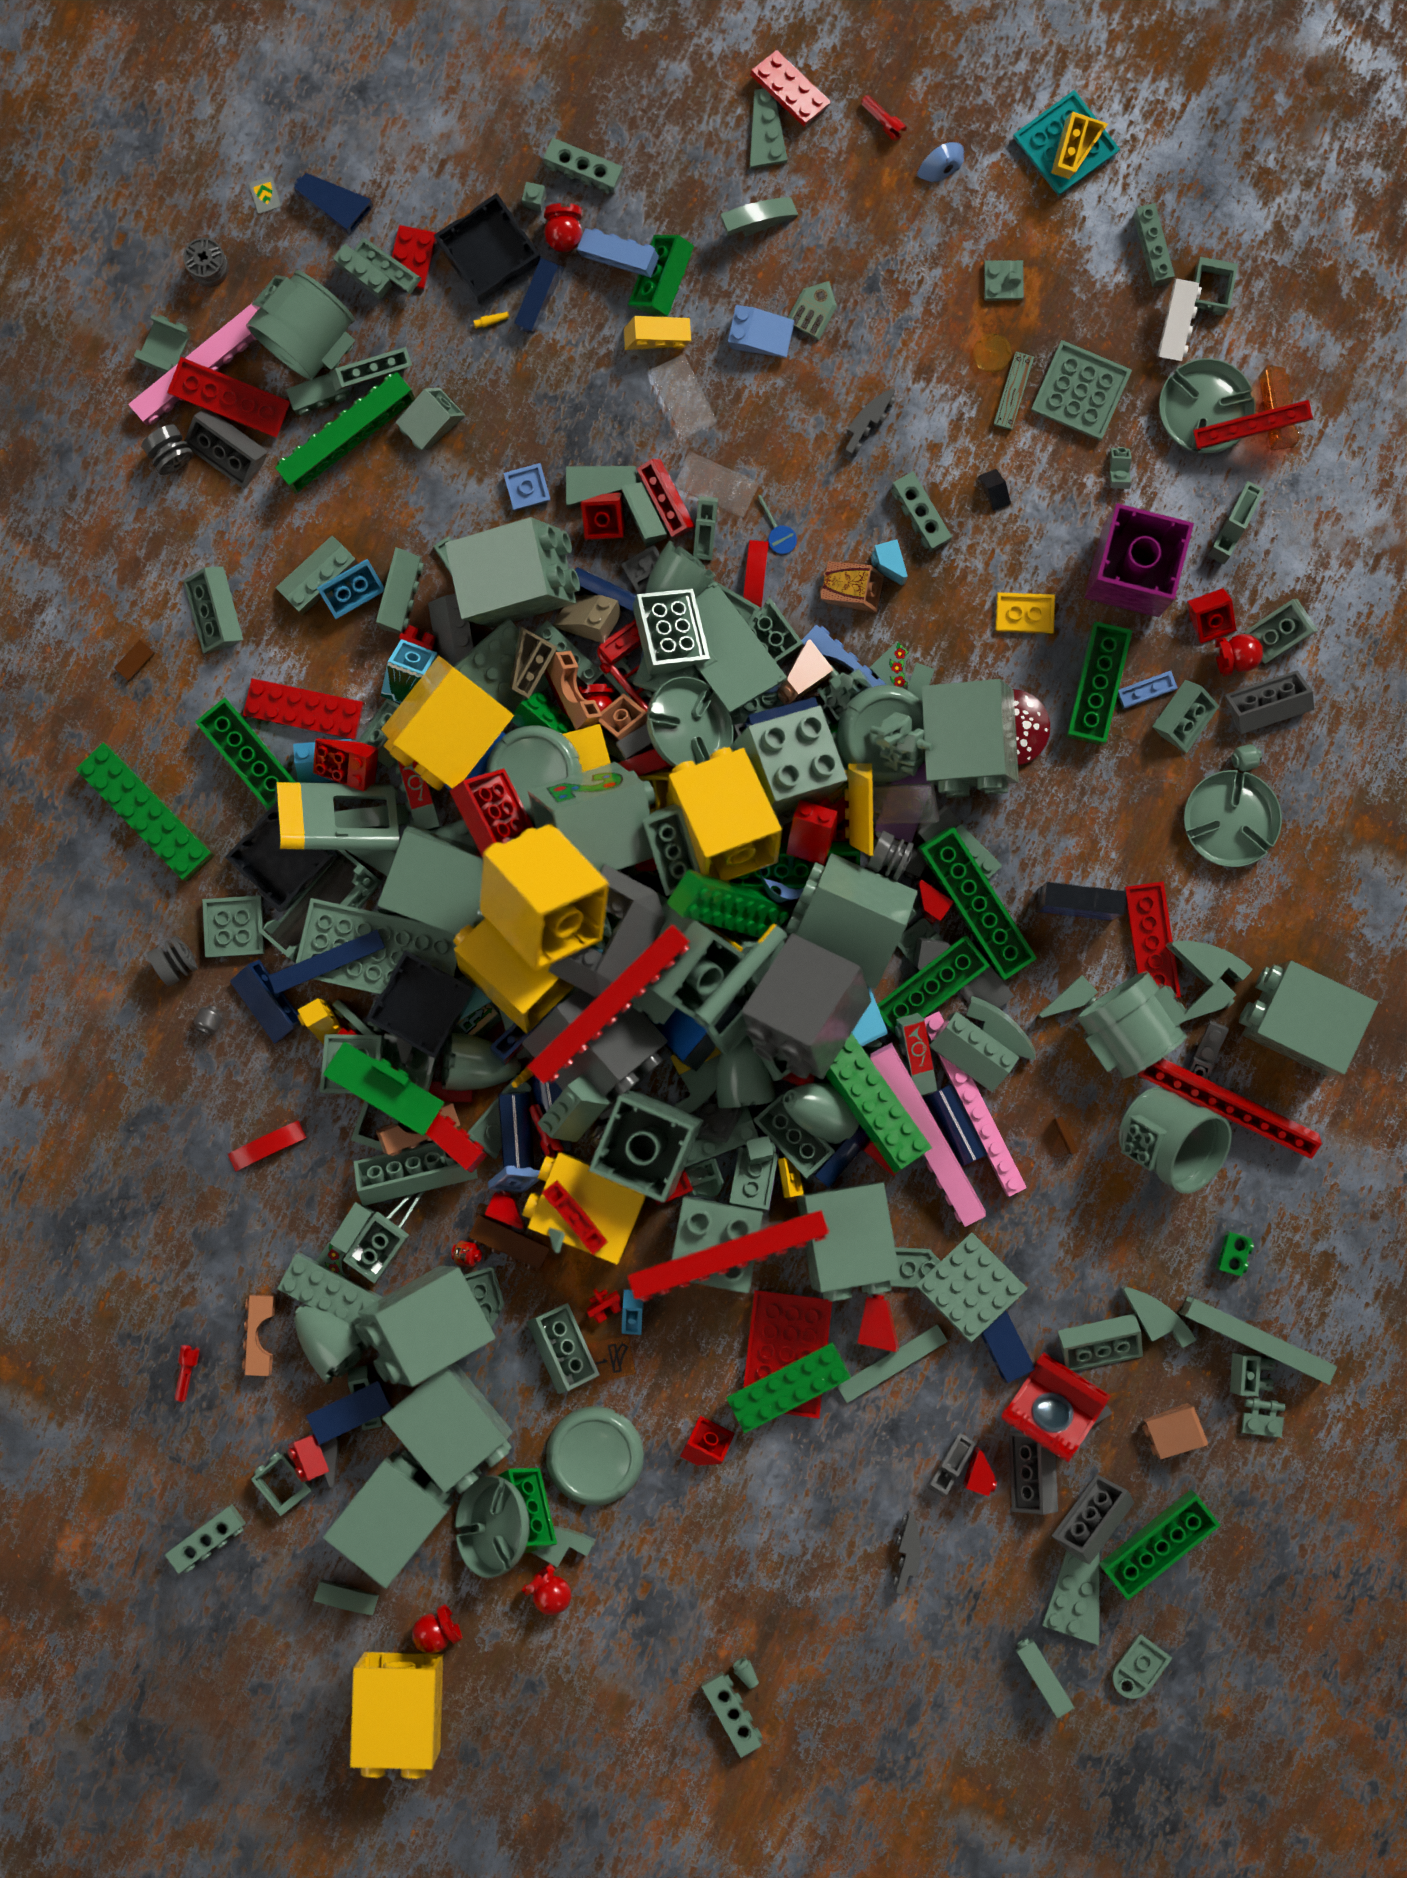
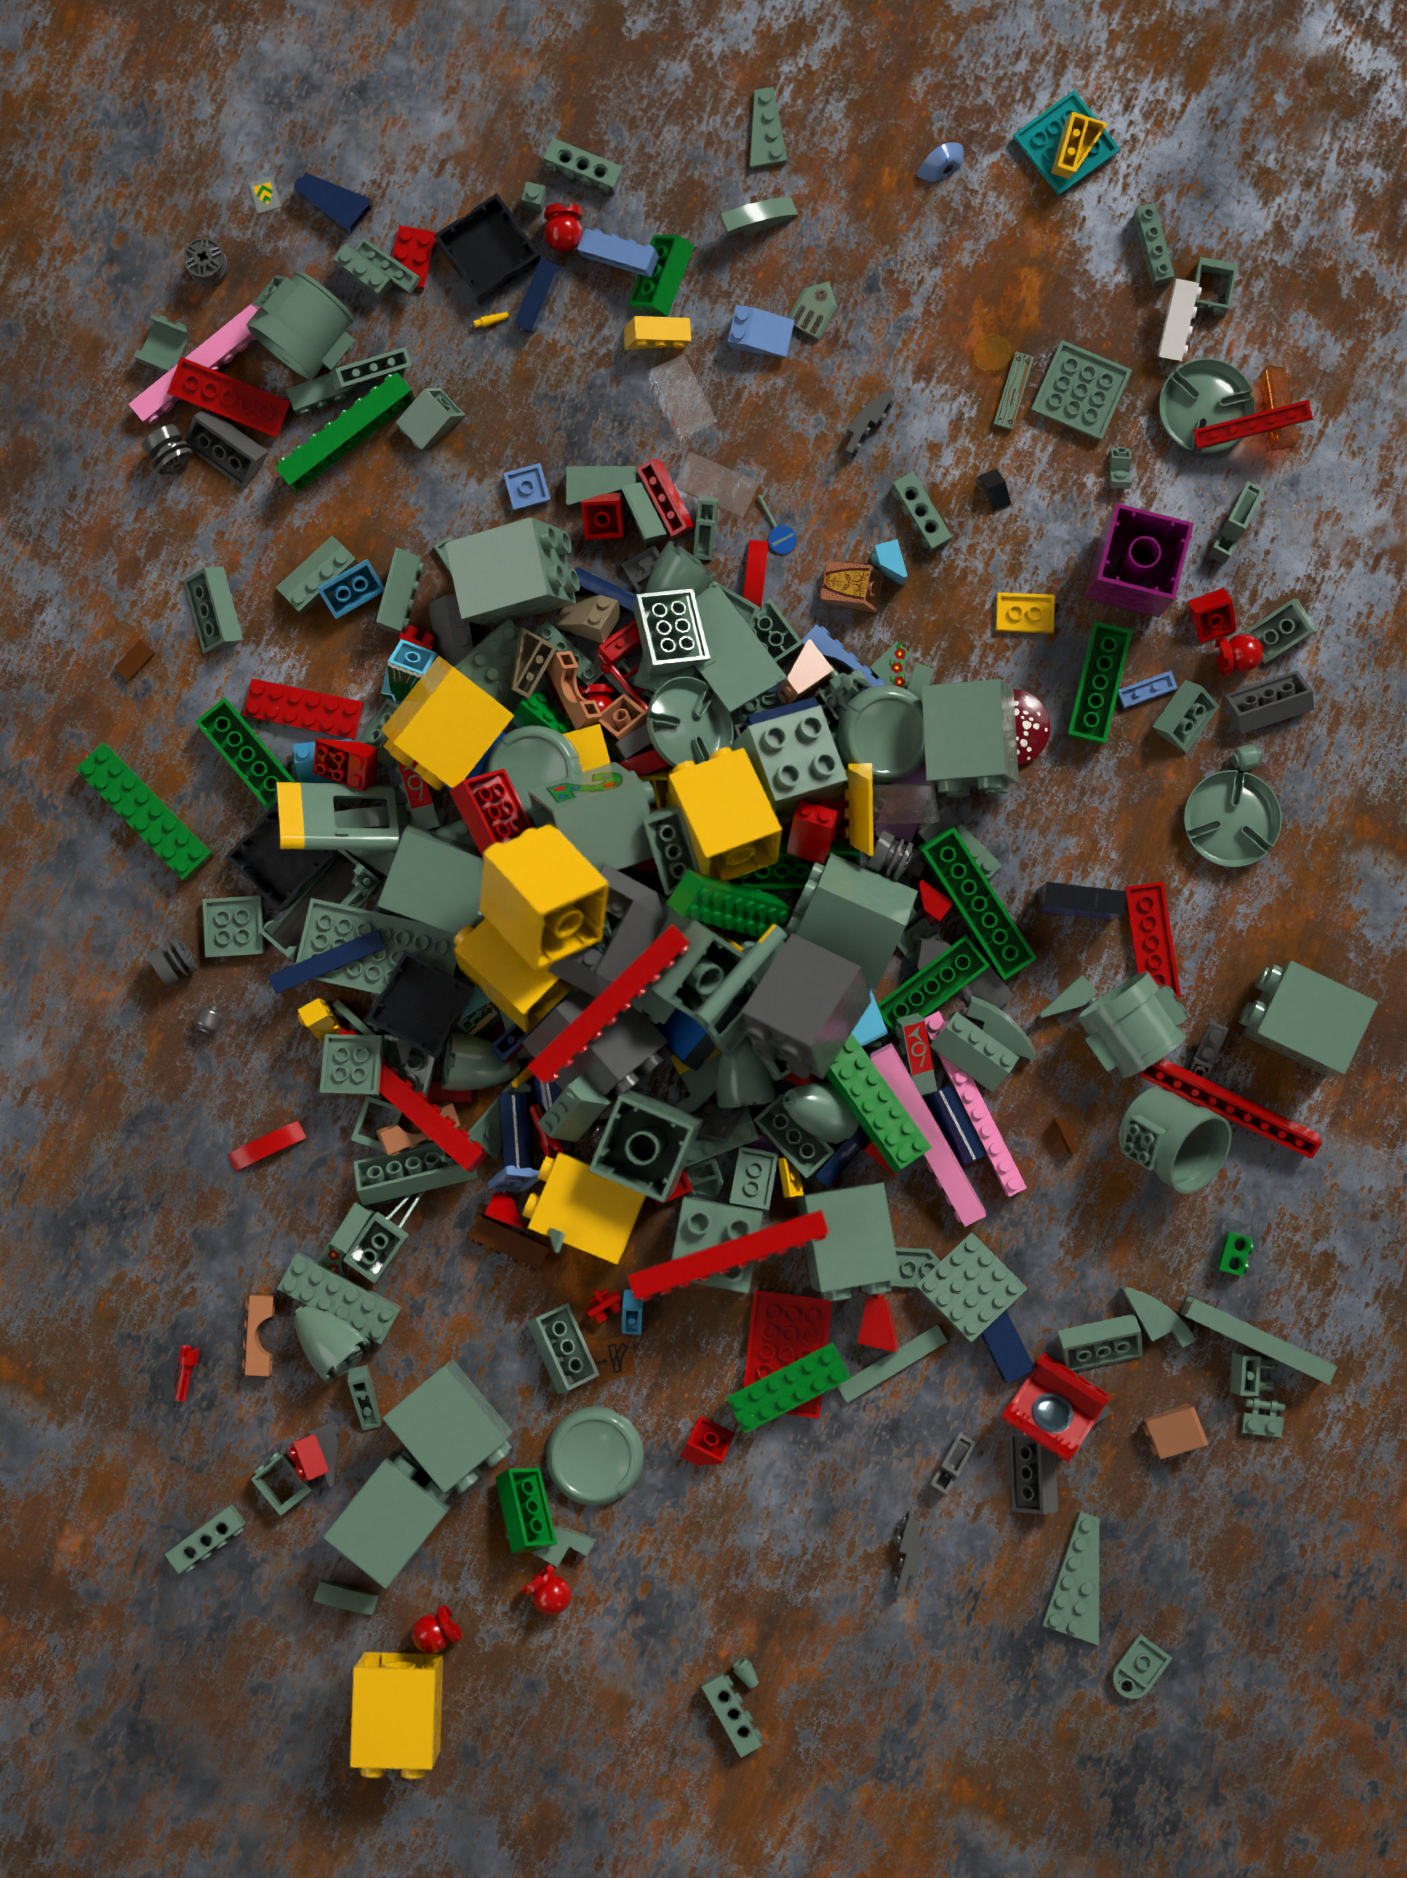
dark blue brick [230,960,302,1044] -> none
dark blue brick [306,1381,394,1445] -> none
green bracket [323,1042,444,1136] -> none
sand green brick [355,1266,496,1387] -> none
red head [451,1240,482,1268] -> none
sand green piece [455,1475,529,1578] -> none
sand green tile [463,1266,504,1328] -> none
red slope [541,1180,608,1255] -> none
sand green brick [745,1136,776,1165] -> none
plate [750,50,831,126] -> none
medium blue piece [760,870,804,903] -> none
red piece [861,95,907,142] -> none
sand green piece [870,712,933,776] -> none
red slope [963,1446,997,1496] -> none
sand green hinge [984,260,1024,301] -> none
sand green slope [1015,1638,1074,1718] -> none
dark grey slope [1052,1474,1135,1565] -> none
green brick [1099,1489,1221,1600] -> none
sand green slope [1166,941,1253,986] -> none
sand green slope [1185,978,1236,1021] -> none

